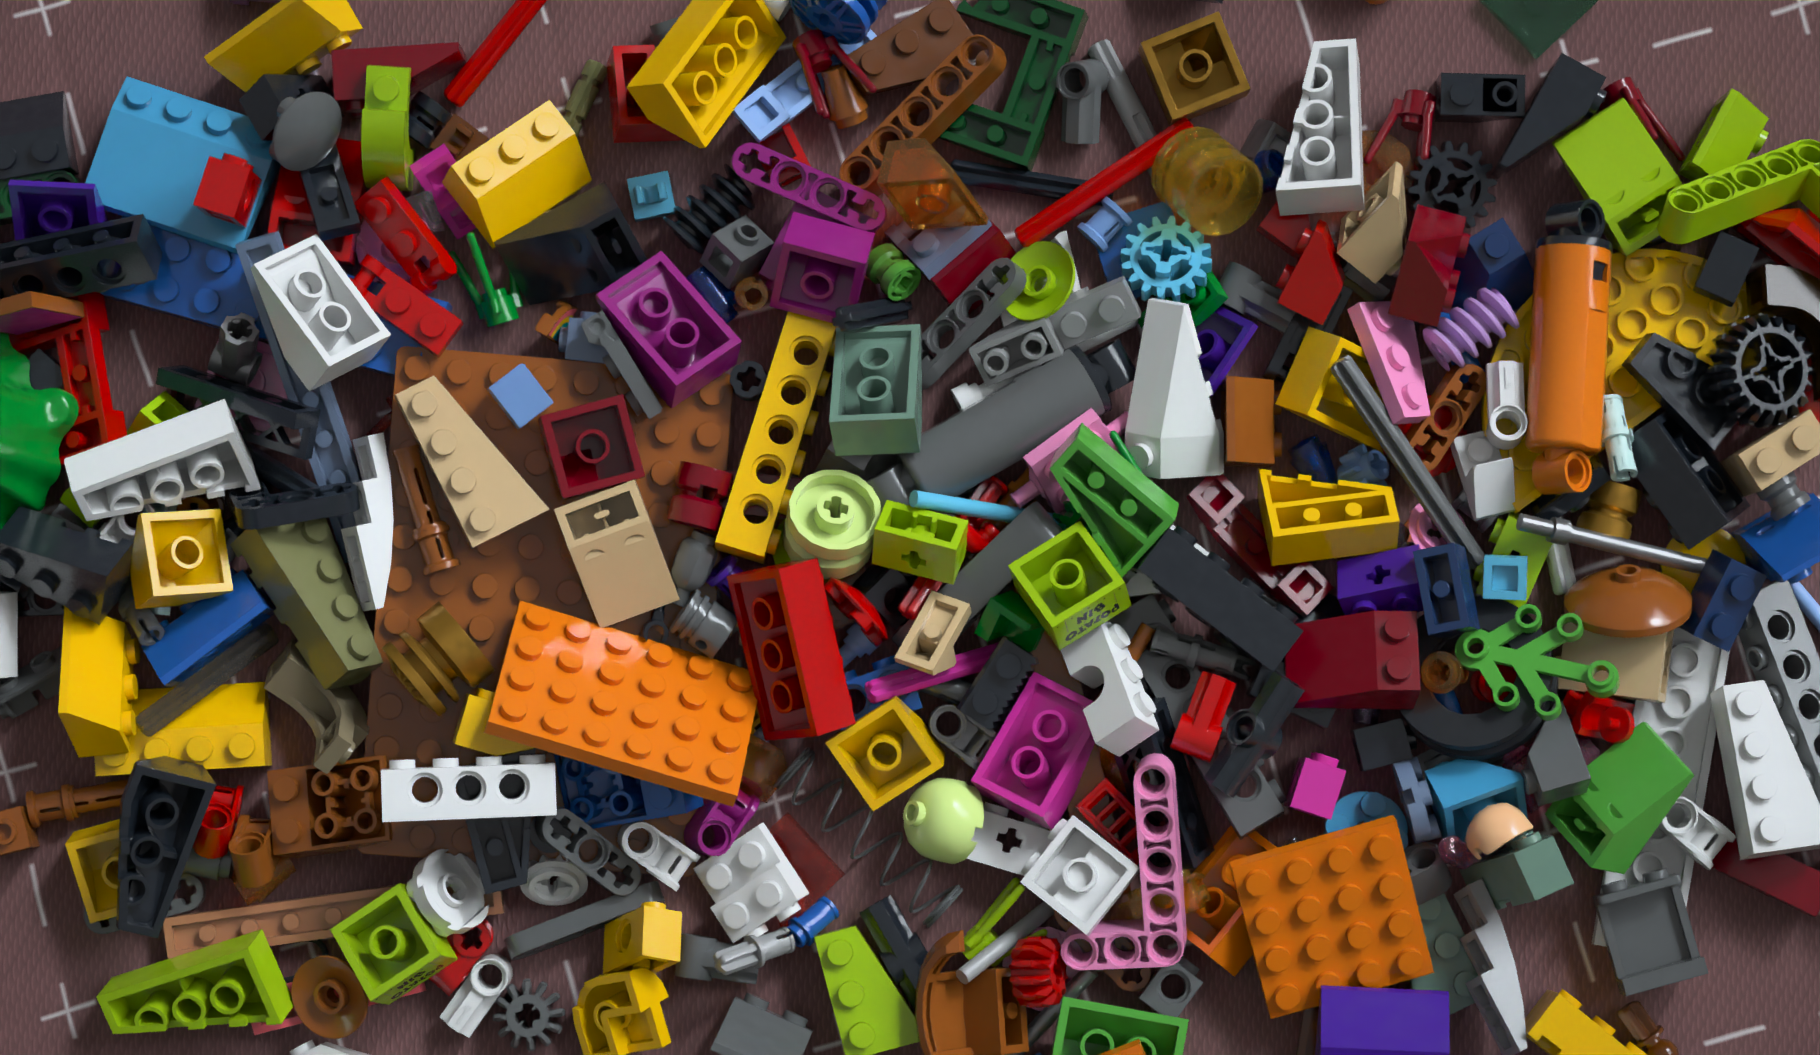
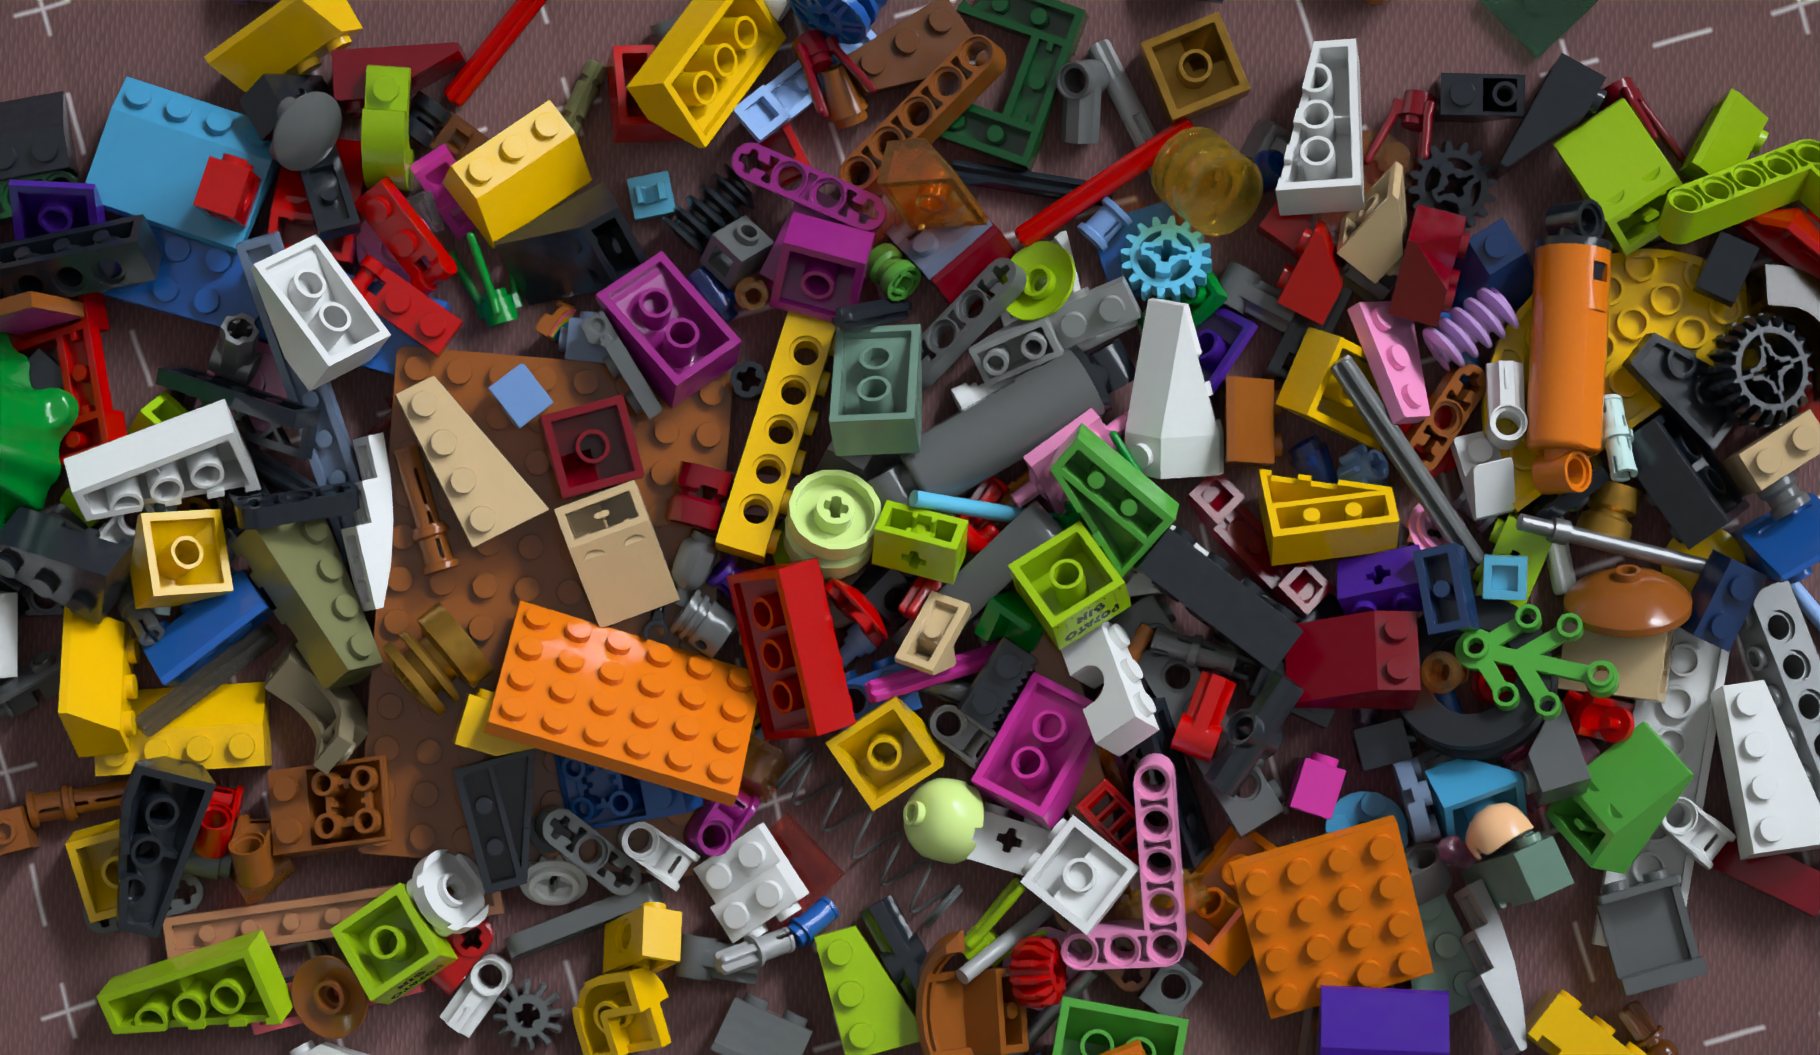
white brick [381,754,557,822] -> none

